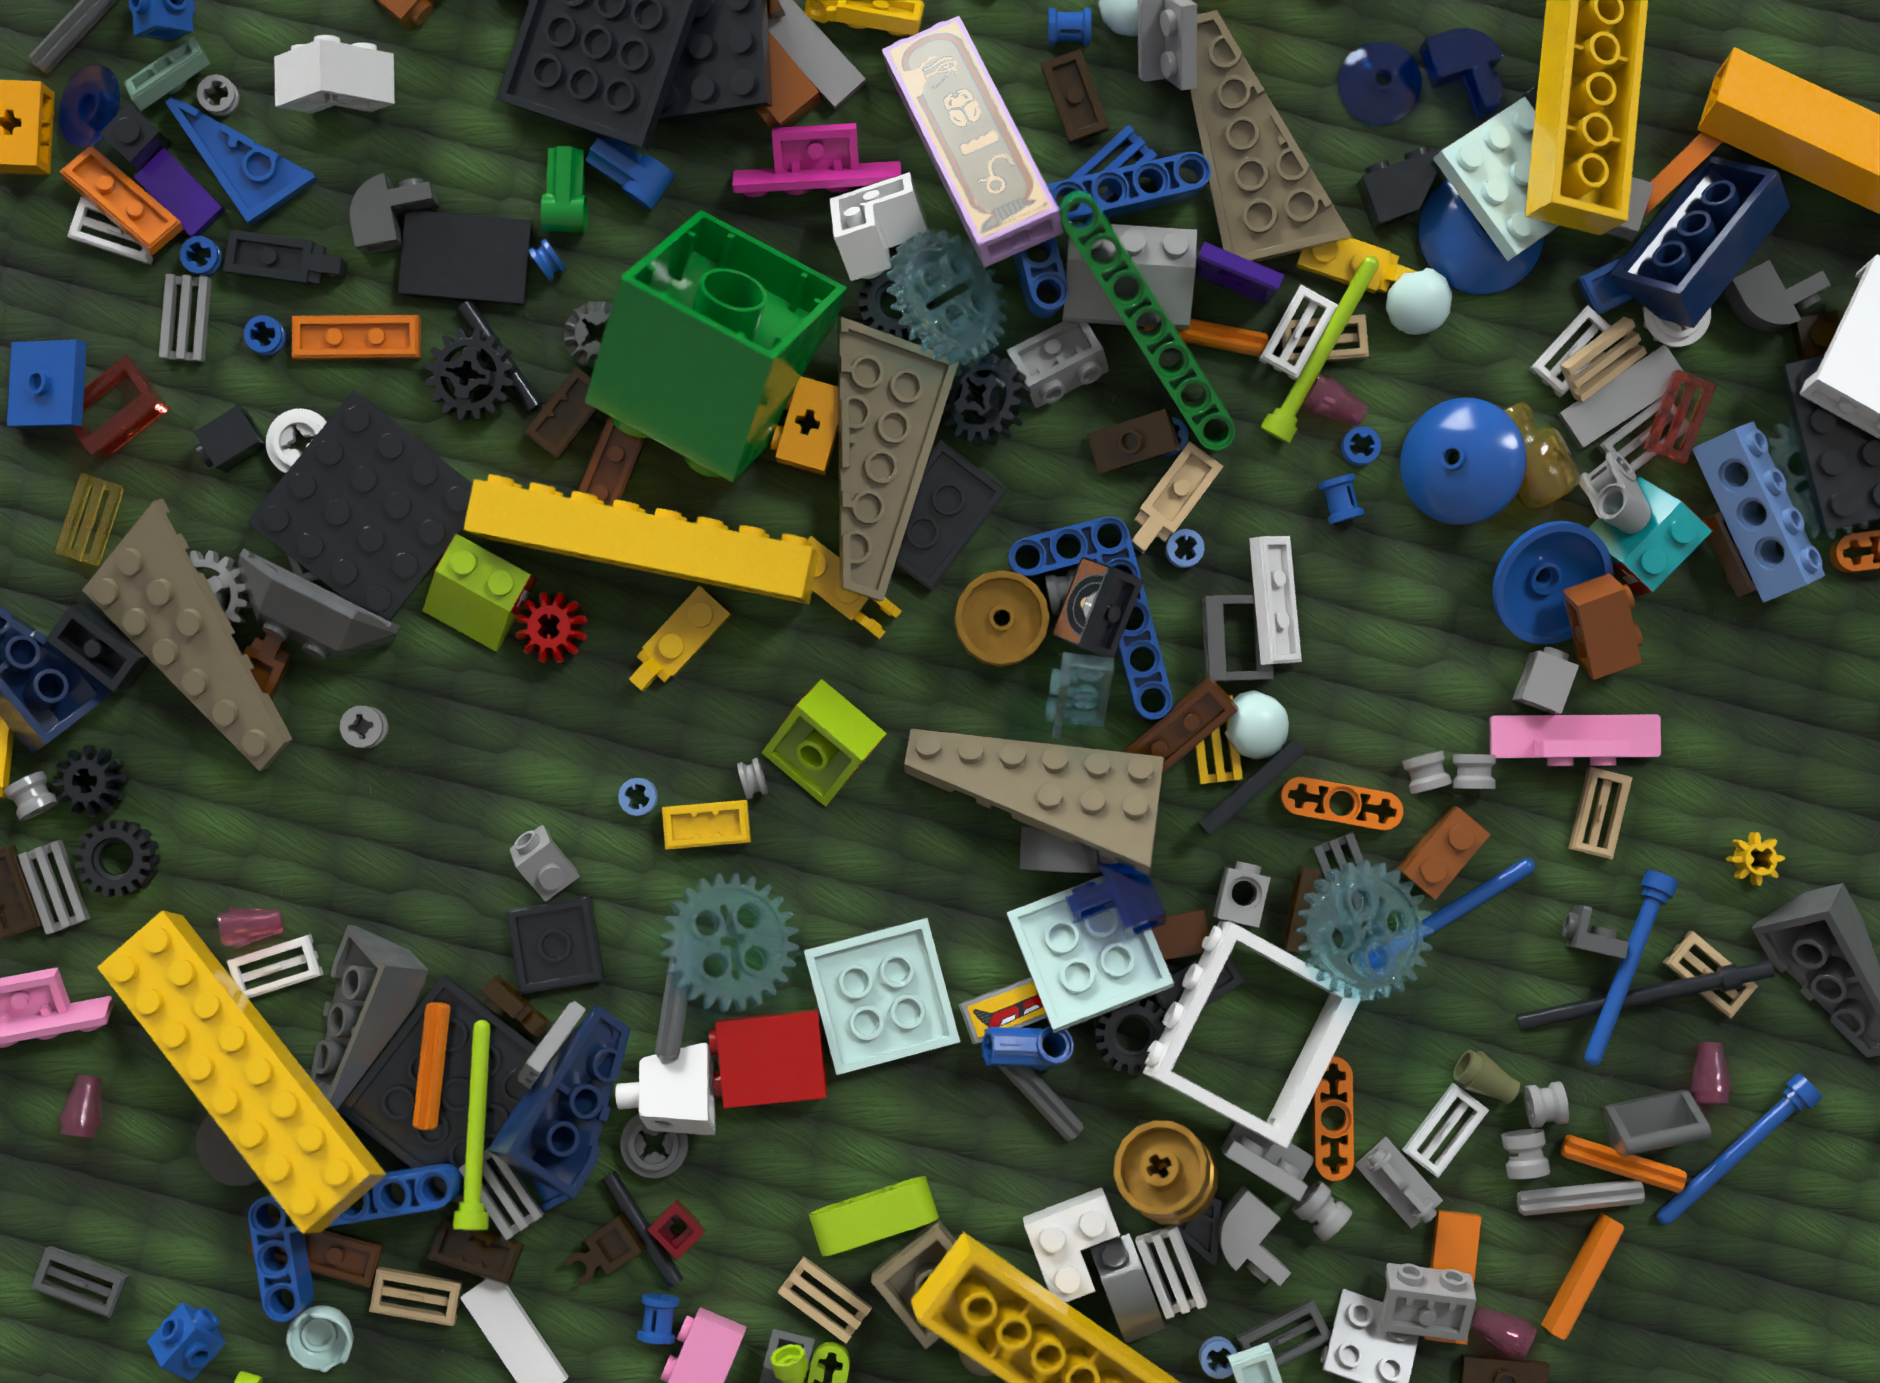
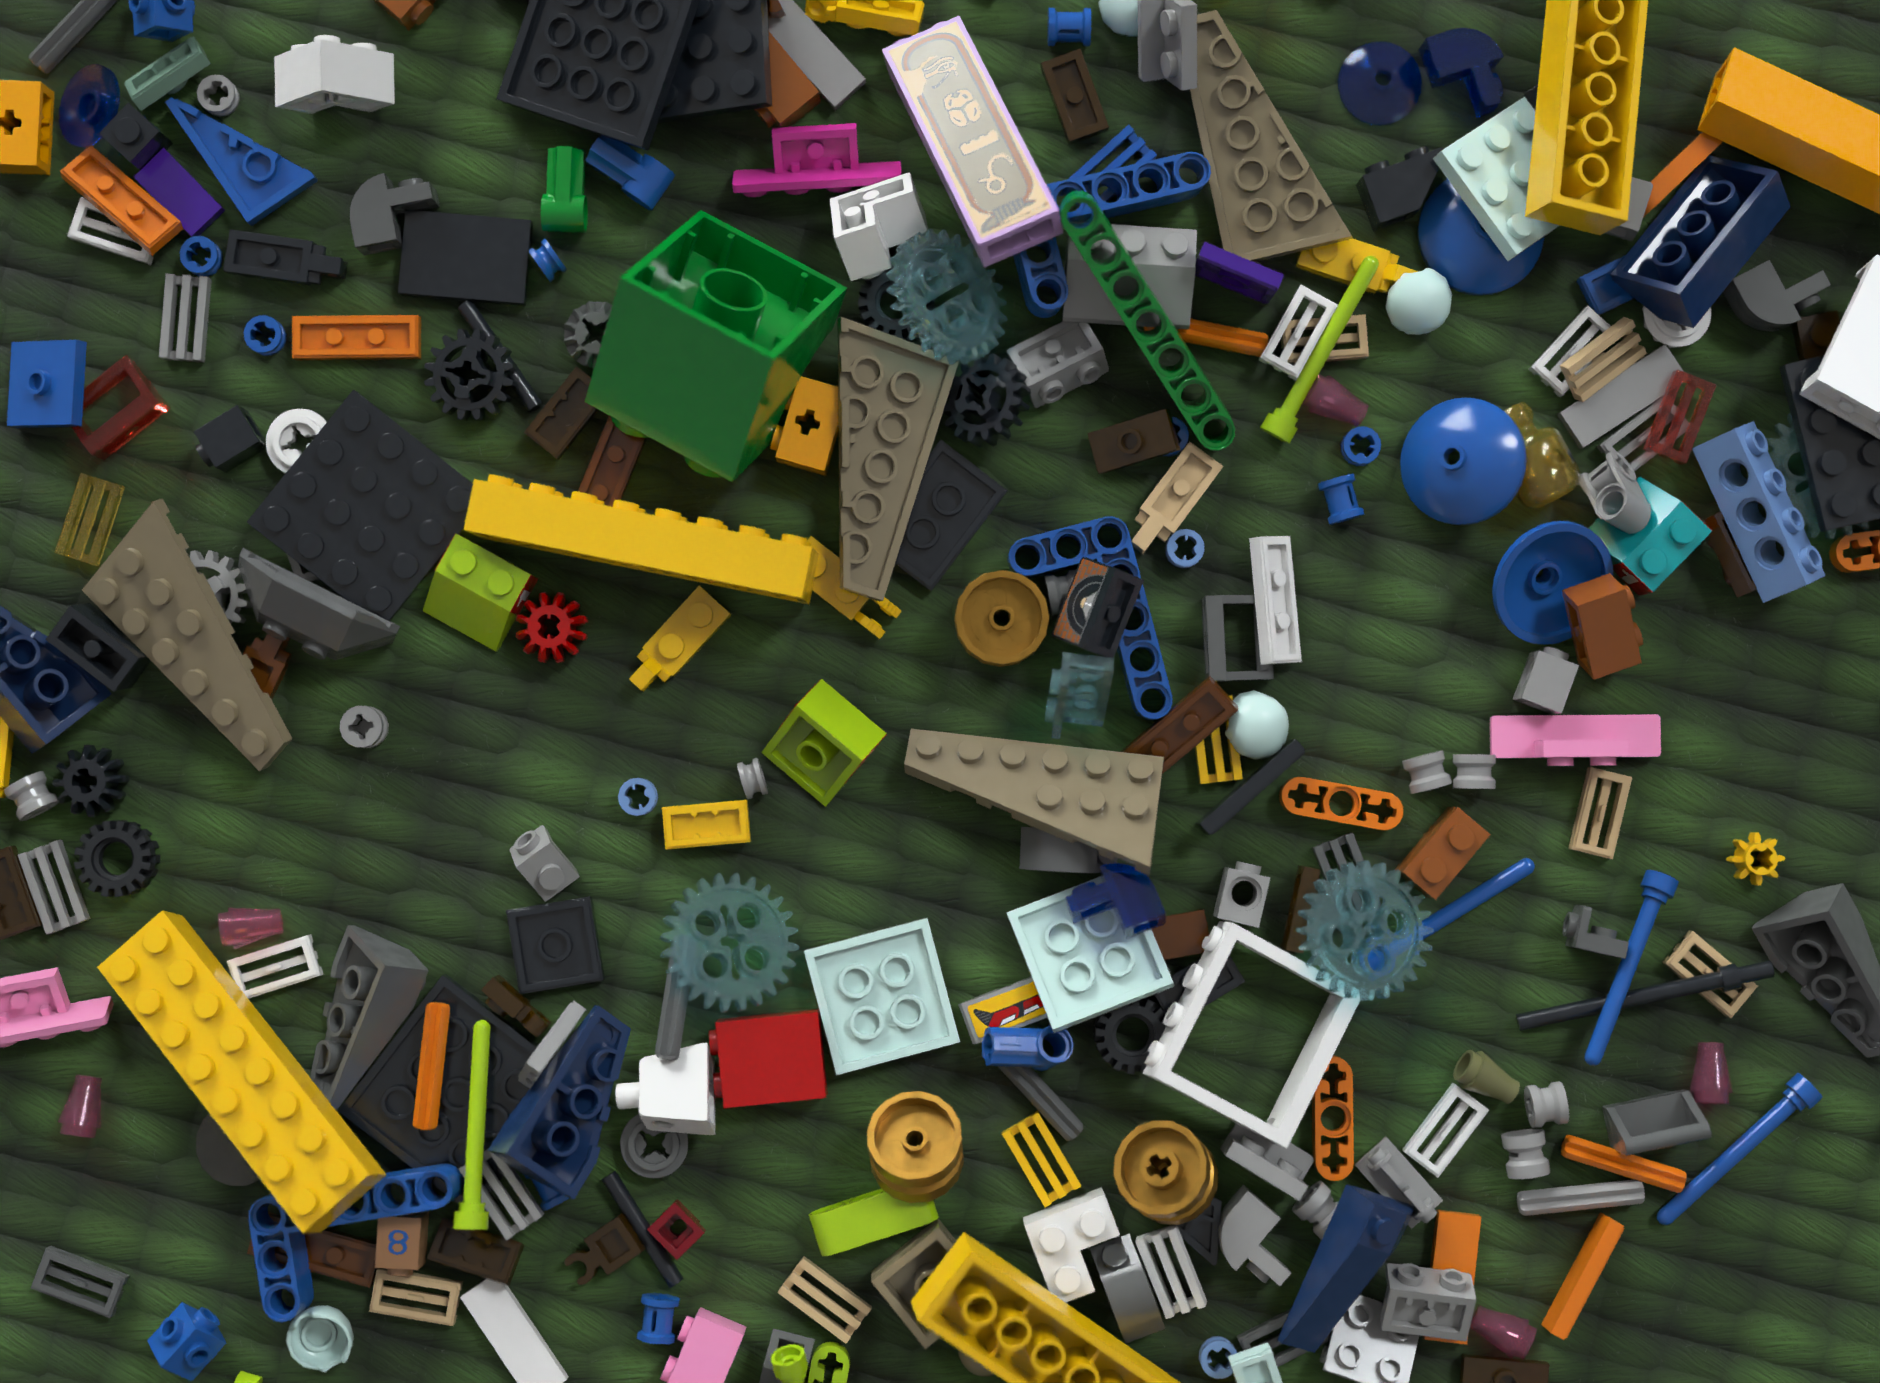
none -> medium nougat brick [375,1211,429,1276]
none -> pearl gold wheel [867,1091,964,1203]
none -> yellow tile [1001,1111,1081,1208]
none -> dark blue wedge [1277,1184,1415,1353]

